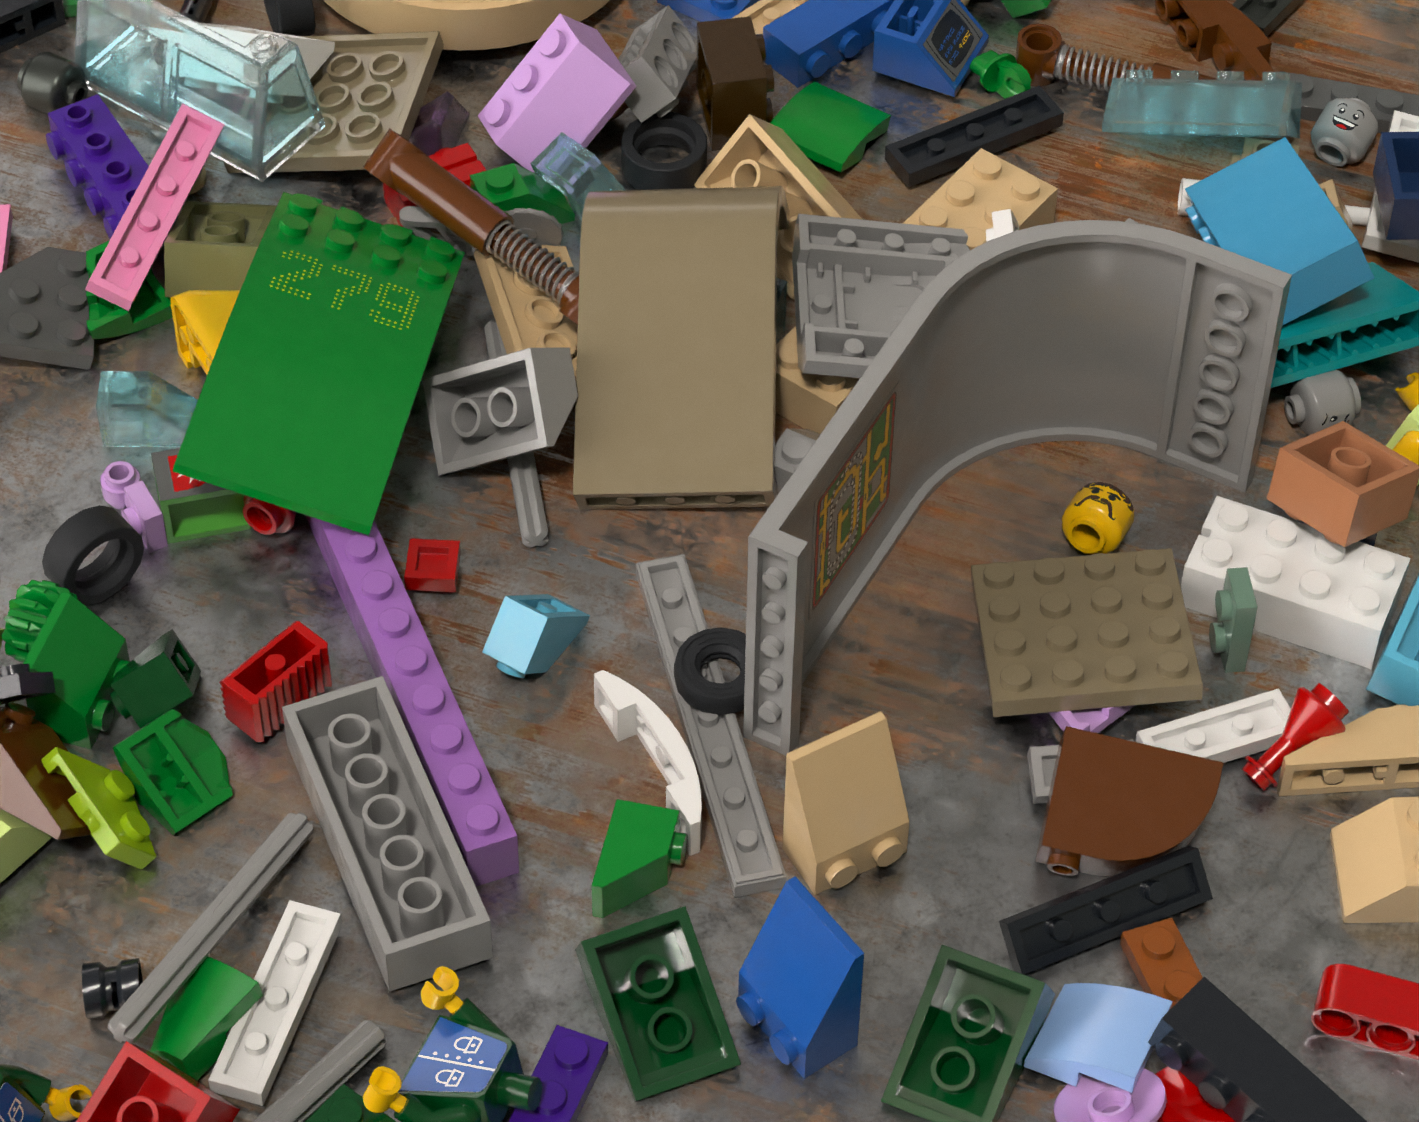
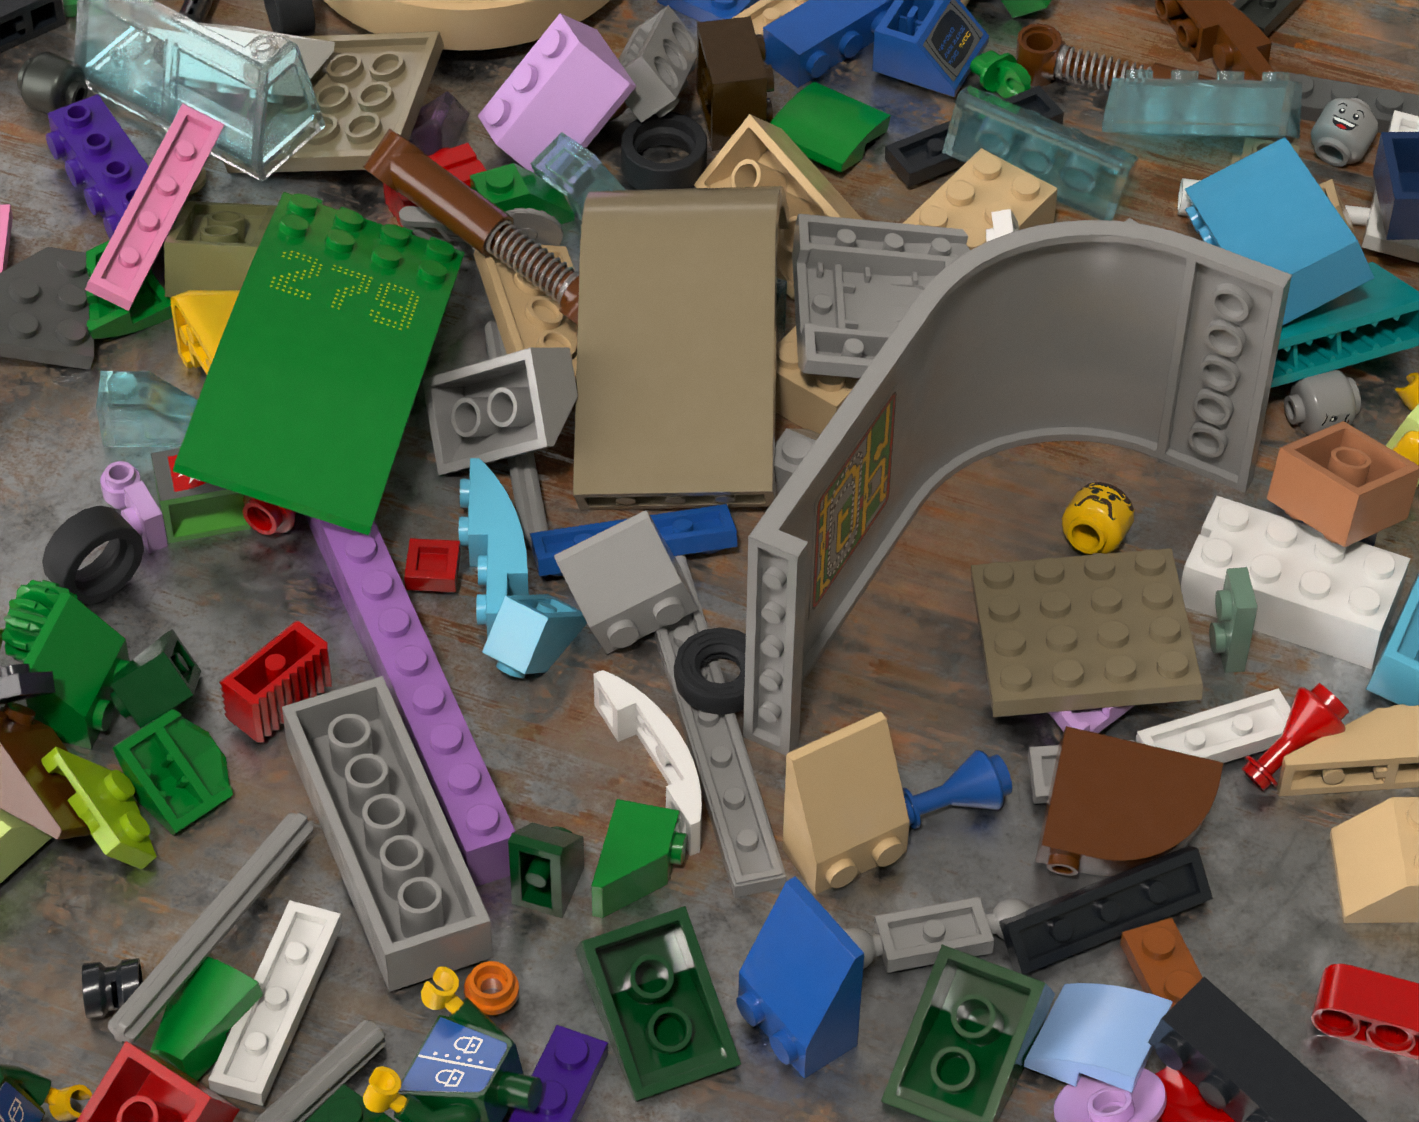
none -> medium azure slope [458,458,529,638]
none -> orange plate [464,961,519,1015]
none -> dark green slope [508,822,584,918]
none -> blue plate [530,504,738,576]
none -> light grey slope [554,510,699,654]
none -> light grey plate [844,896,1030,973]
none -> blue piece [902,750,1012,829]
none -> clear light blue slope [942,86,1139,221]

